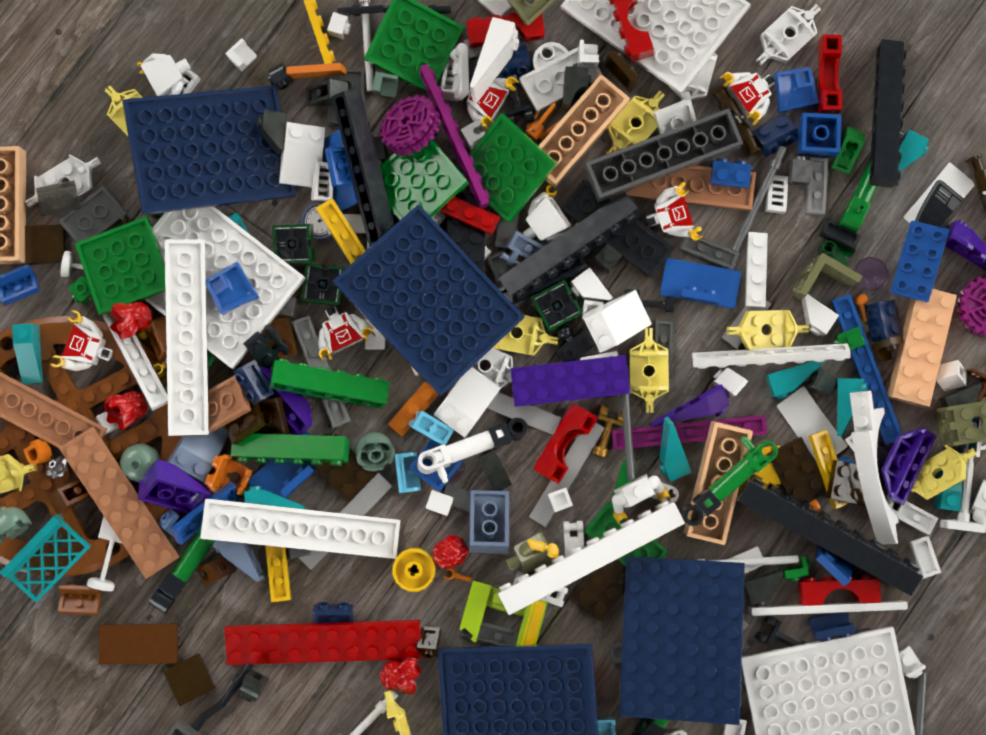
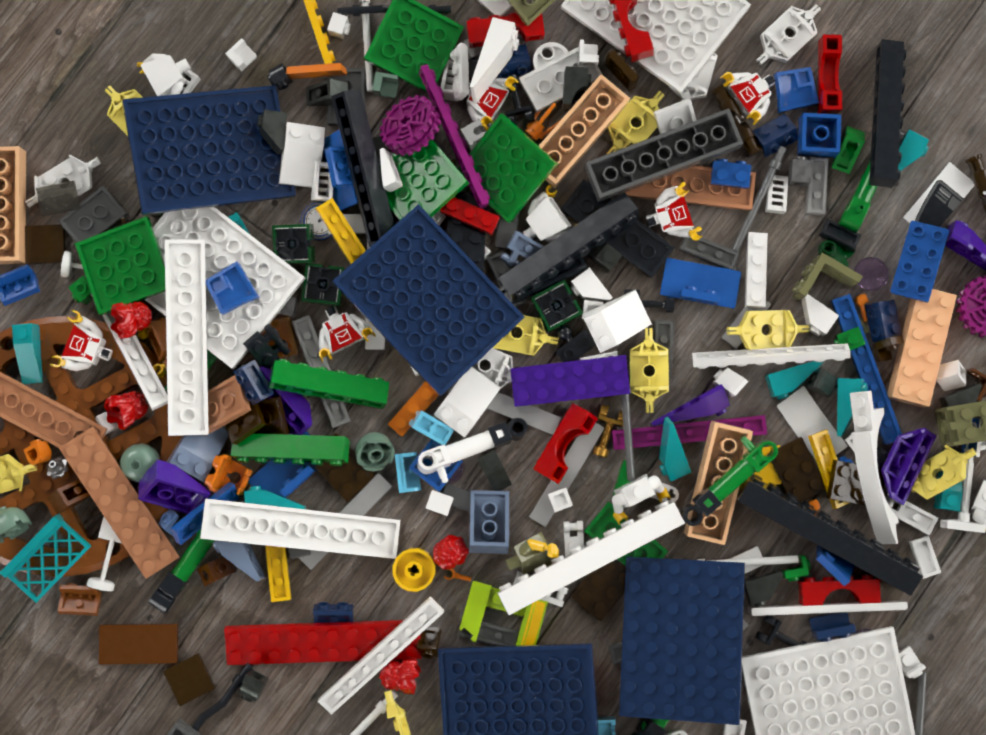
none -> white plate [318,596,444,715]
none -> white slope [380,148,403,192]

